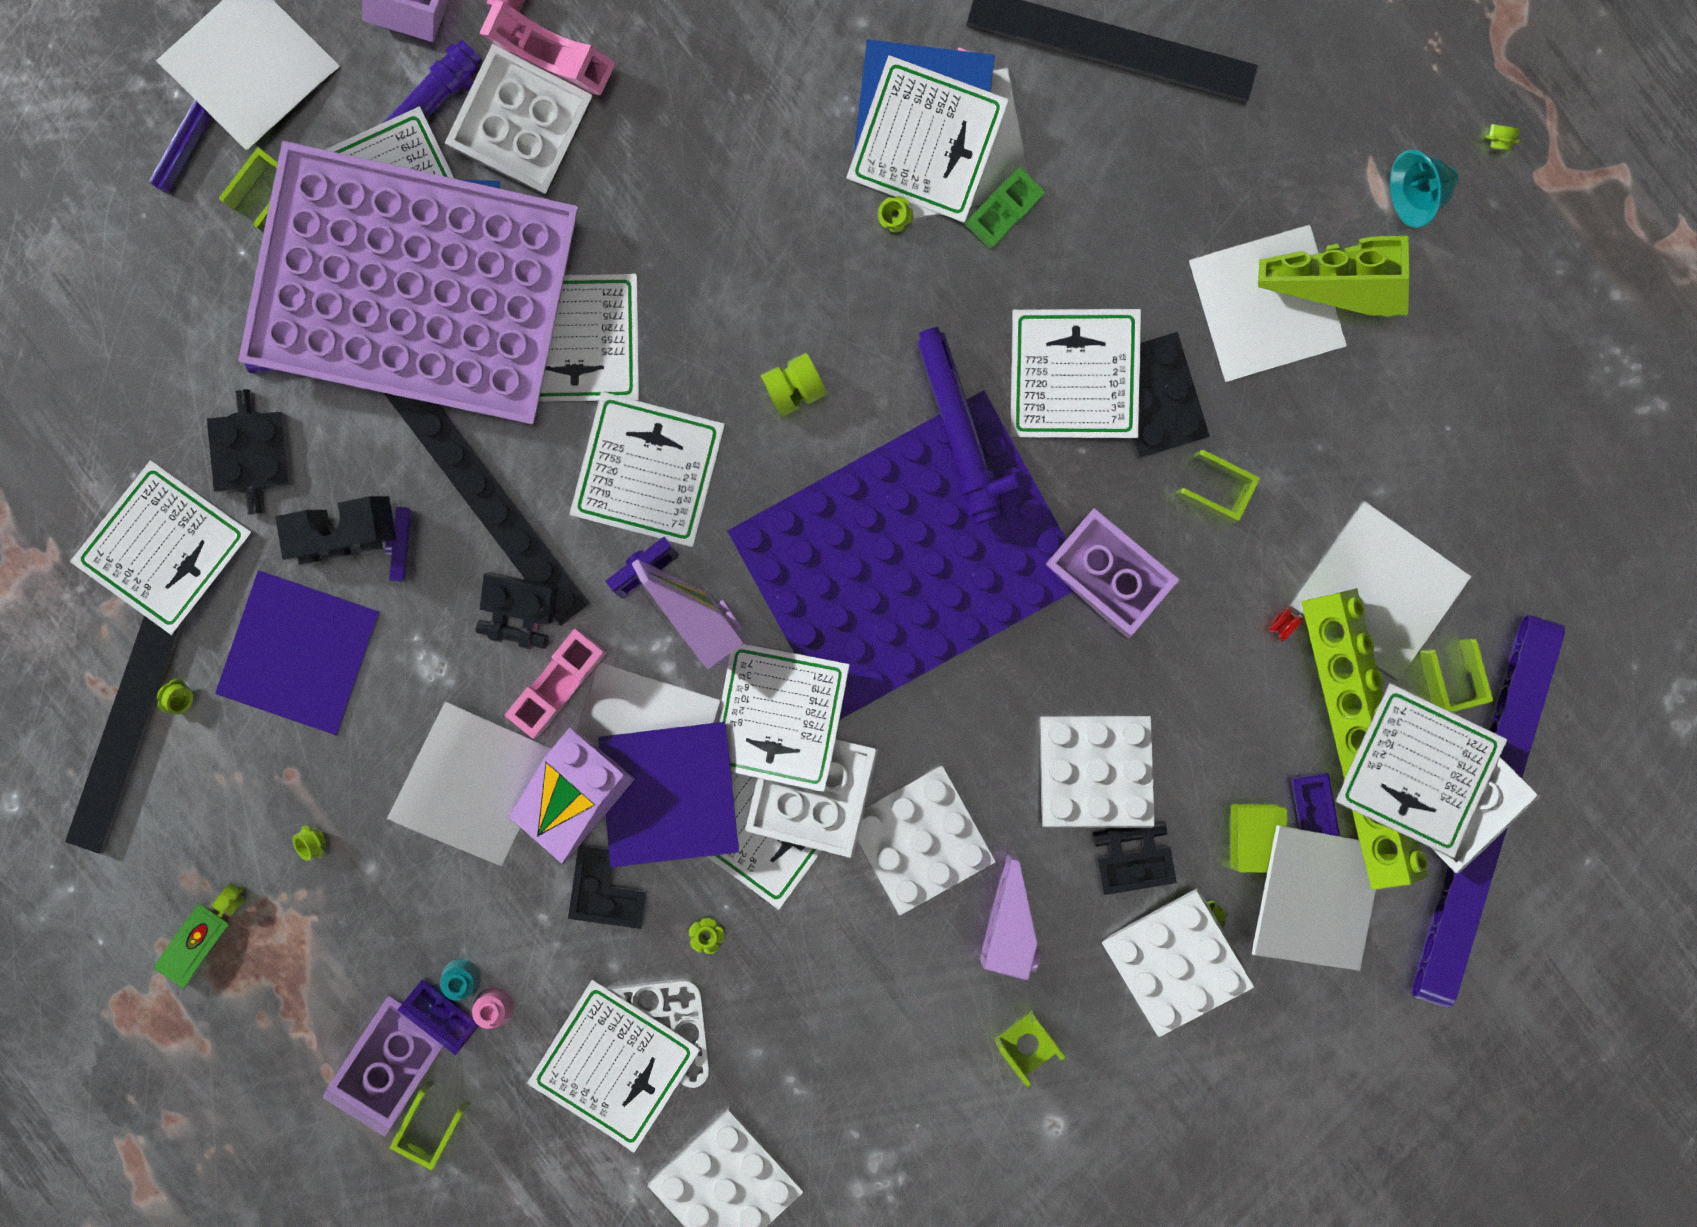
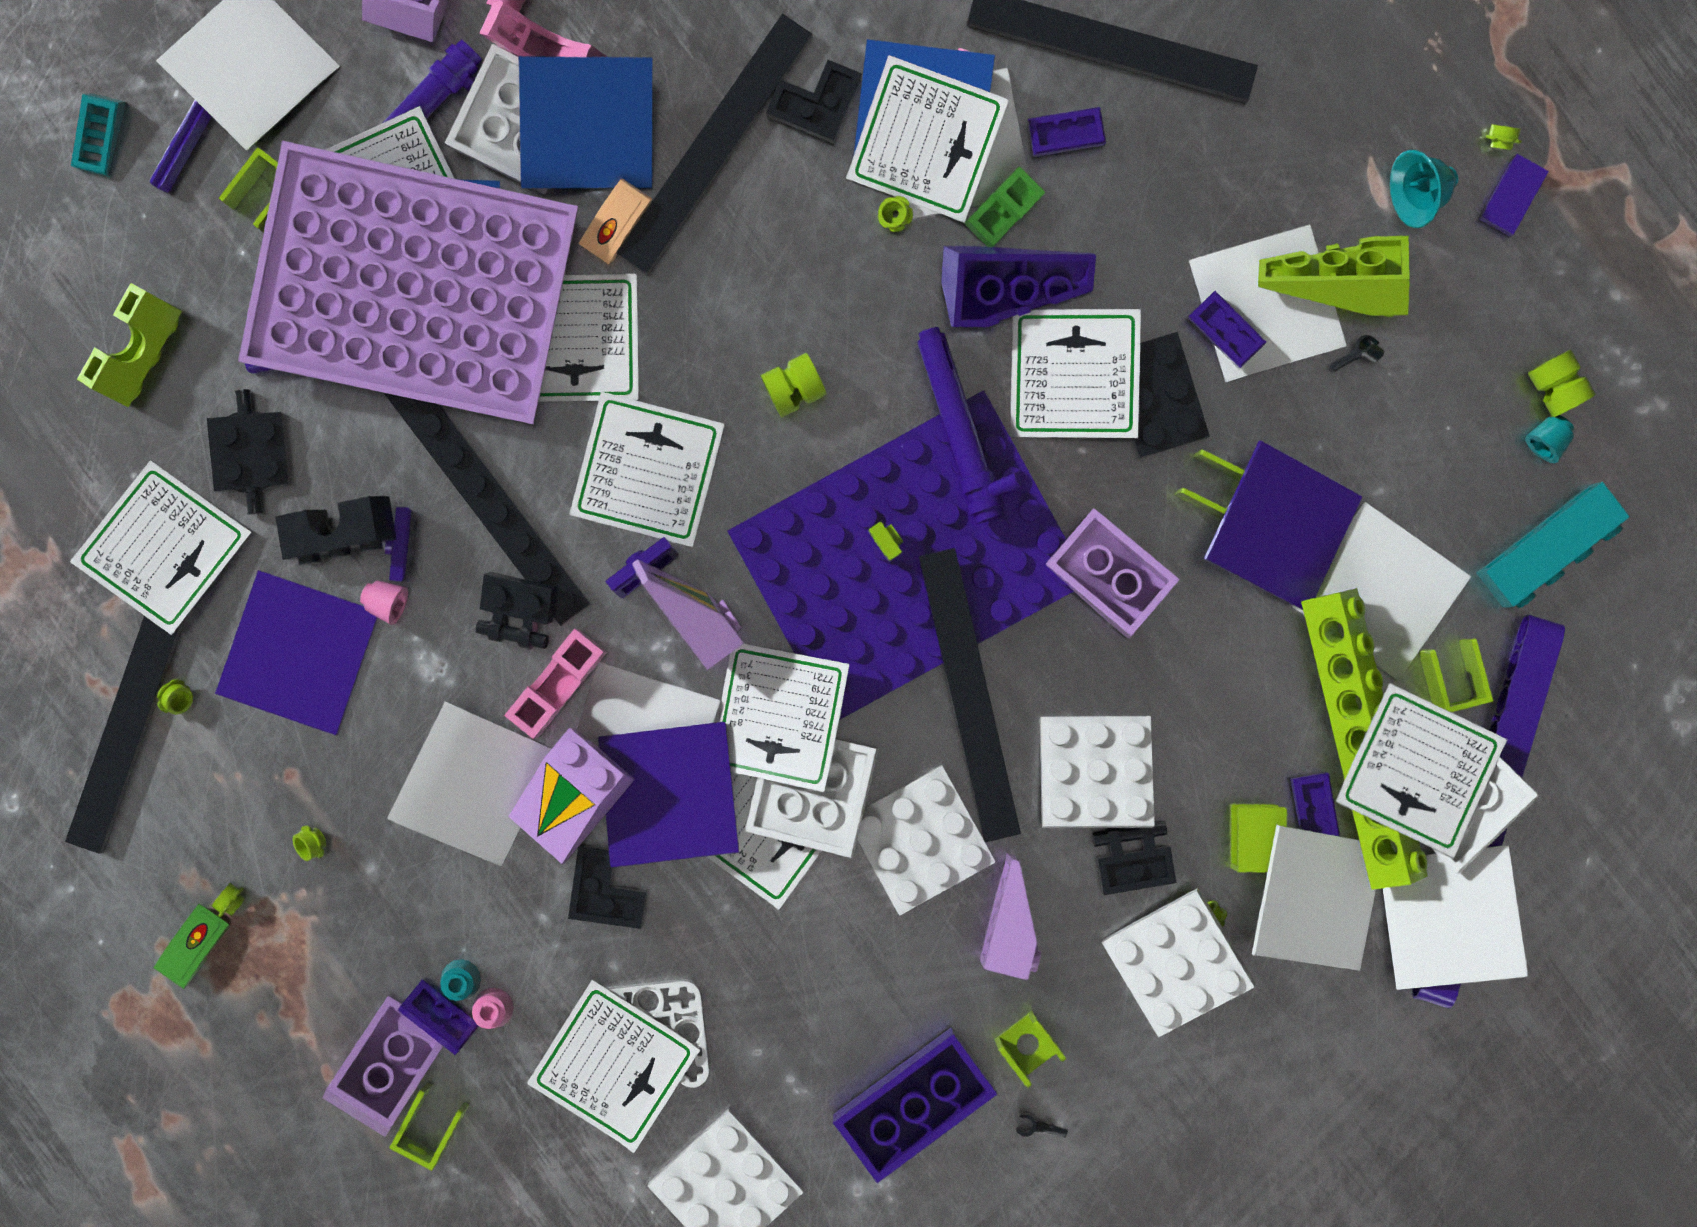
lime plate [689,918,725,954] -> none
red bush [1267,605,1303,642] -> none
none -> teal slope [71,93,126,175]
none -> lime arch [77,283,182,408]
none -> bright pink hat [360,580,408,625]
none -> blue piece [518,56,653,188]
none -> light nougat slope [579,178,653,264]
none -> black tile [617,13,813,276]
none -> black plate [766,60,862,144]
none -> dark purple brick [833,1027,998,1183]
none -> lime plate [868,521,903,562]
none -> black tile [918,548,1021,843]
none -> dark purple wedge [941,246,1096,327]
none -> black hand [1016,1112,1068,1138]
none -> dark purple plate [1027,107,1106,157]
none -> dark purple plate [1188,291,1267,369]
none -> dark purple piece [1204,440,1363,610]
none -> black hand [1330,335,1384,372]
none -> white sticker [1383,845,1528,990]
none -> teal brick [1476,482,1630,609]
none -> dark purple tile [1479,154,1549,237]
none -> teal hat [1525,415,1574,463]
none -> lime wheel [1528,350,1596,417]

